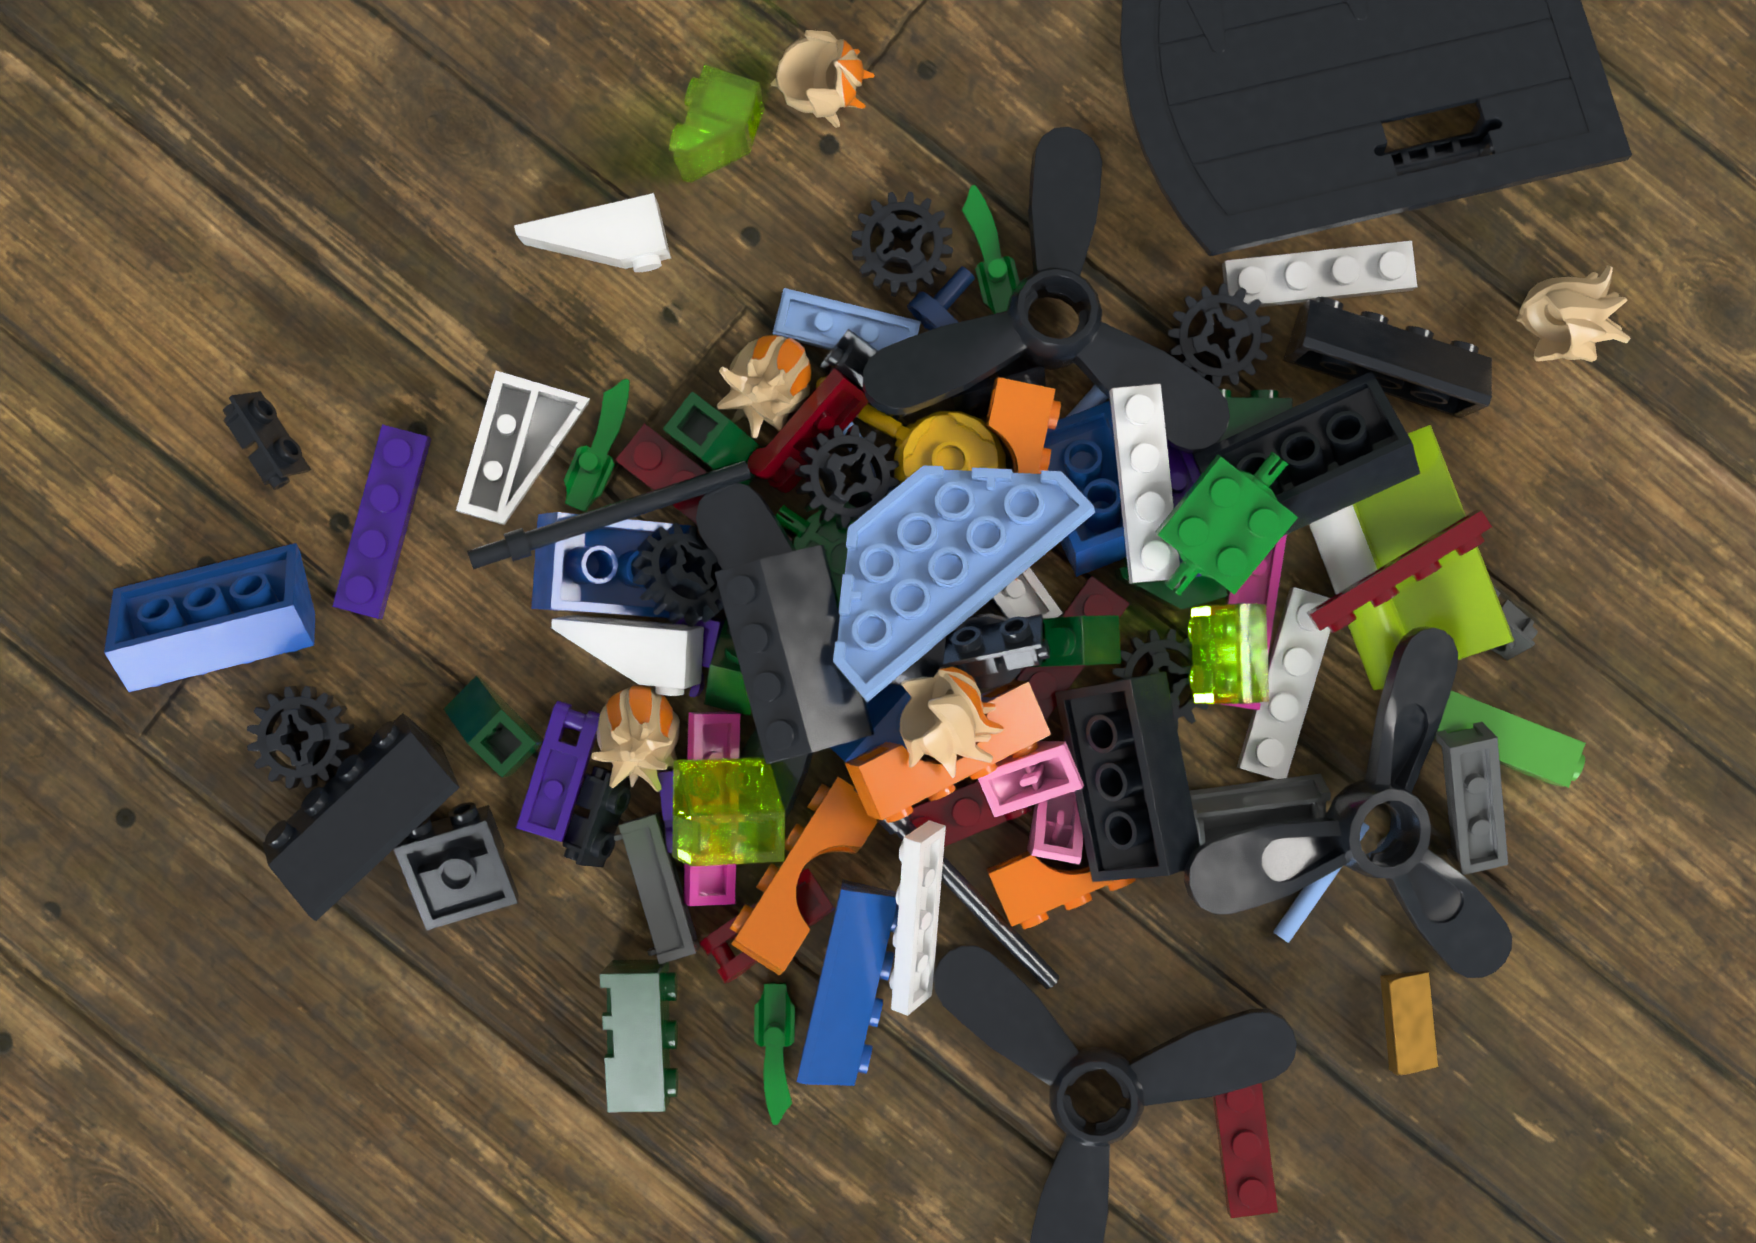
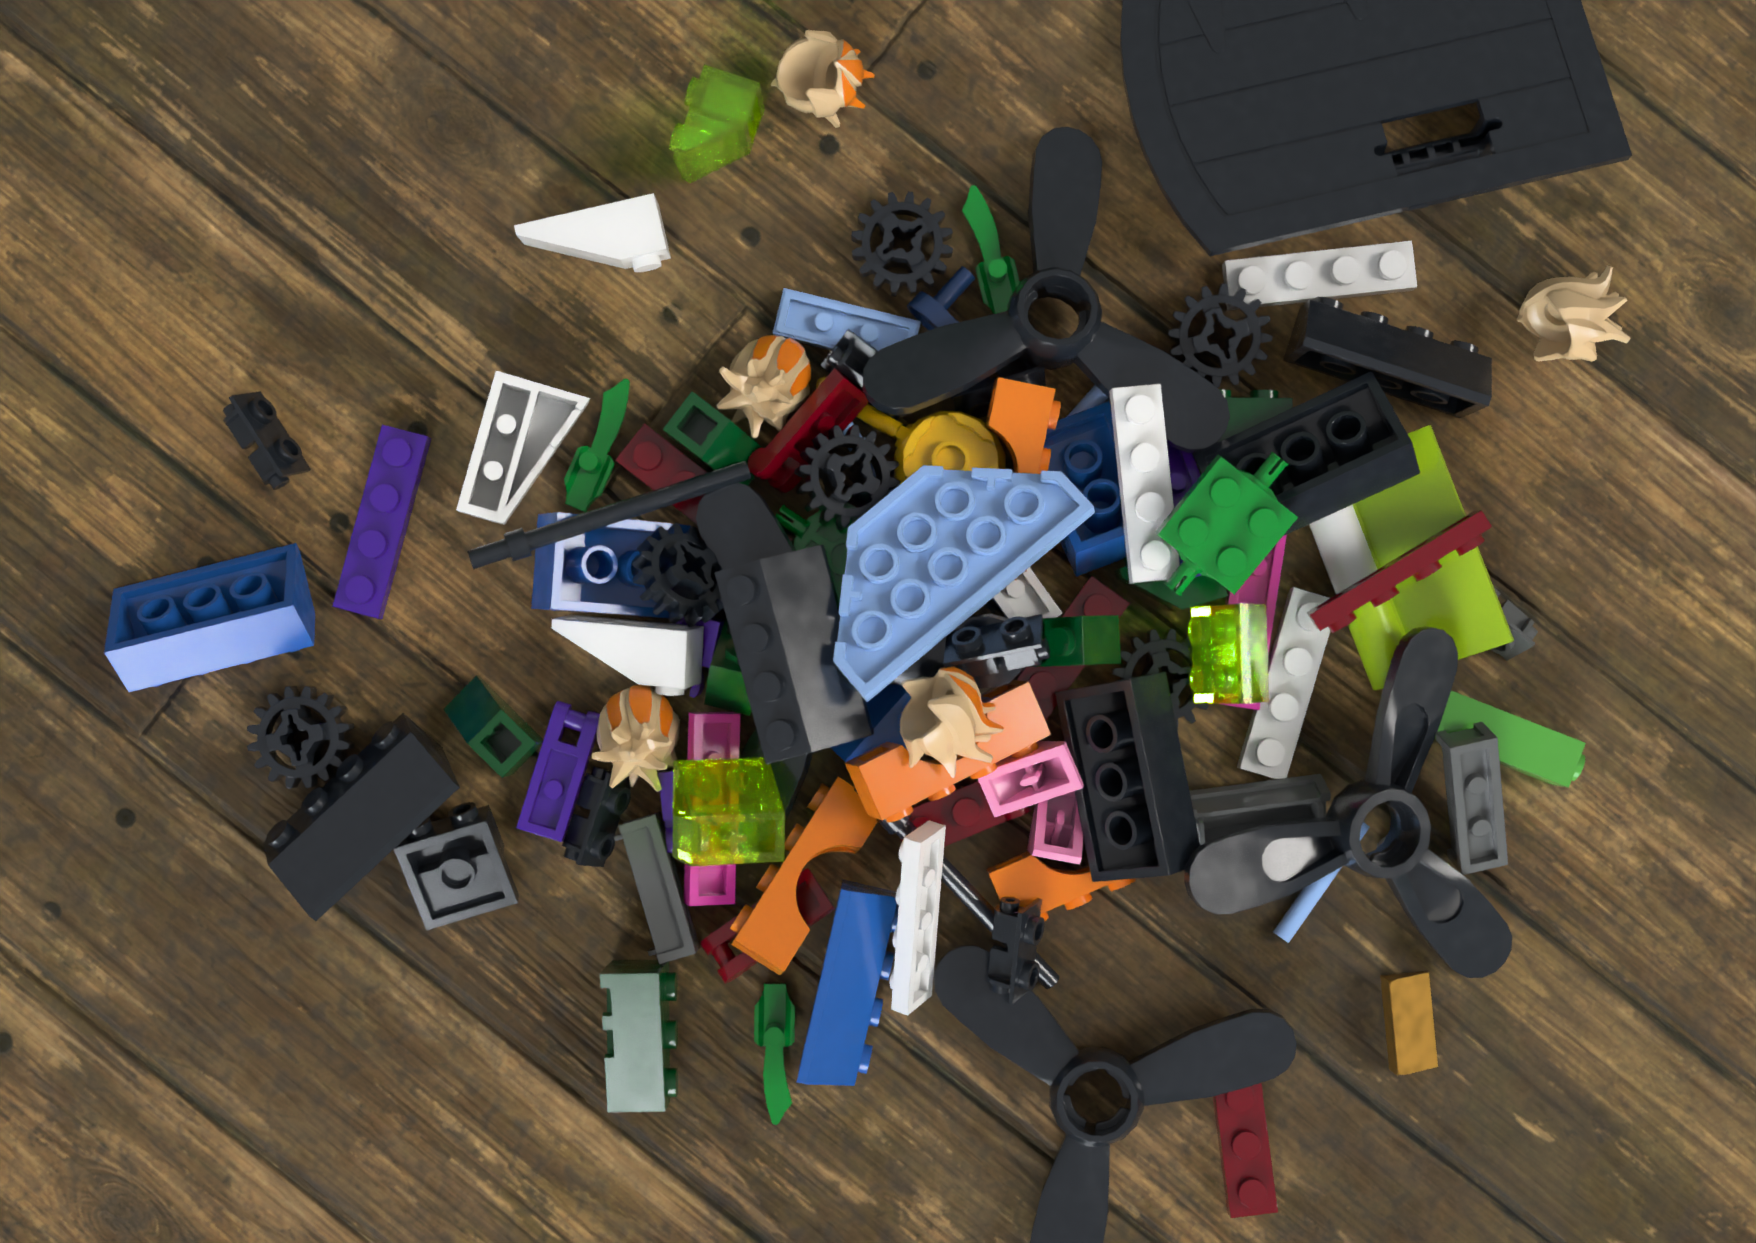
none -> black hinge [987,897,1045,1004]

